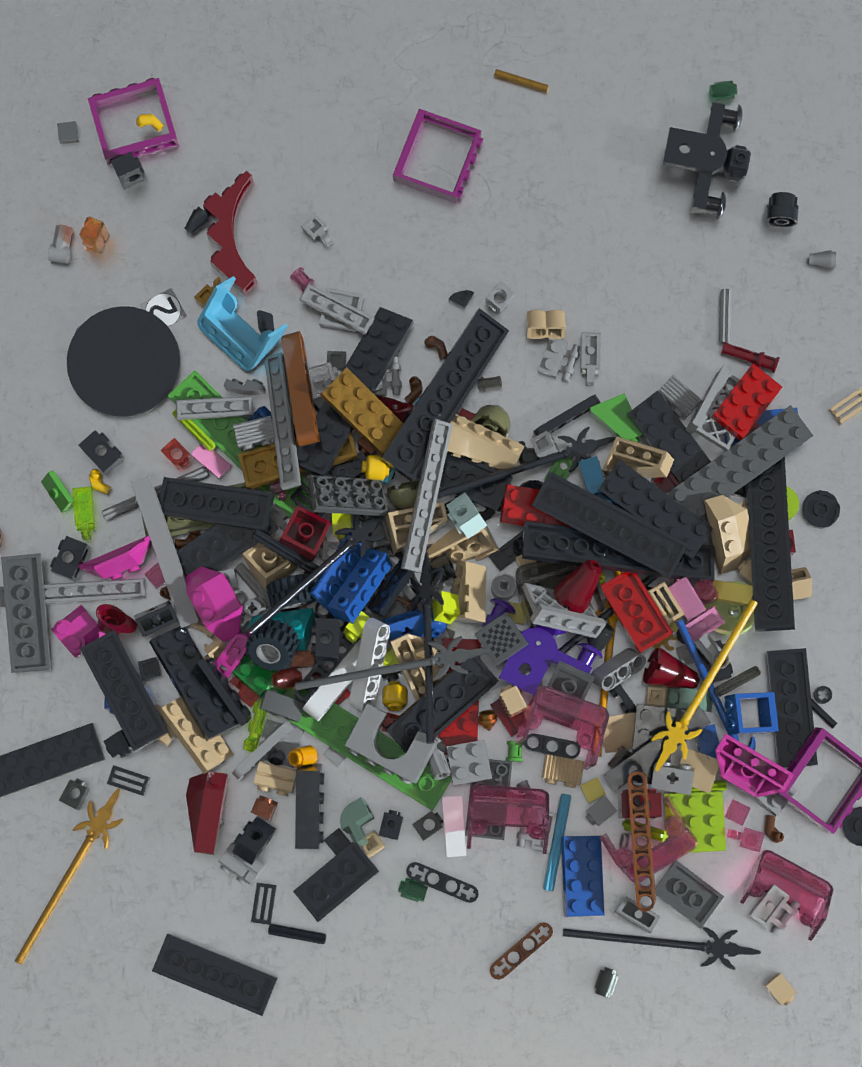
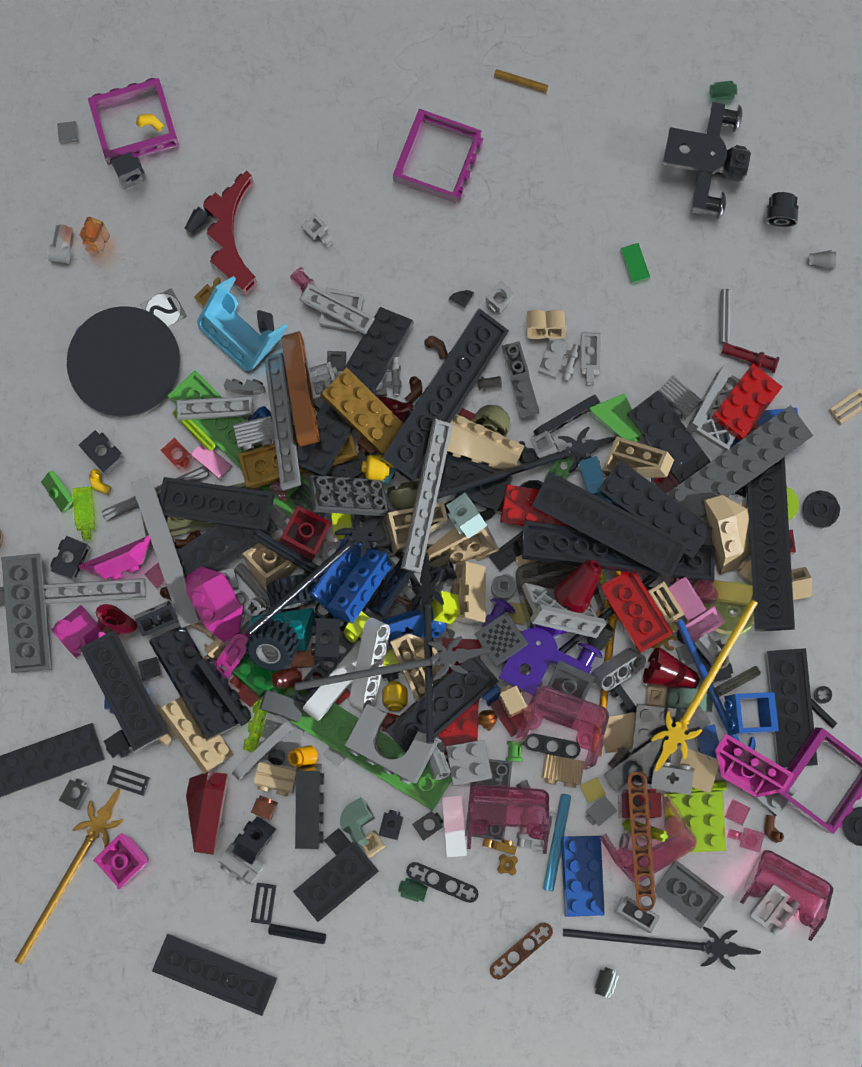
tan brick [763,973,797,1006] -> none
none -> dark pink slope [93,833,148,890]
none -> blue tile [482,684,501,707]
none -> pearl gold plate [482,838,517,855]
none -> pearl gold plate [497,854,518,875]
none -> dark grey slope [501,341,539,418]
none -> green tile [620,243,650,284]

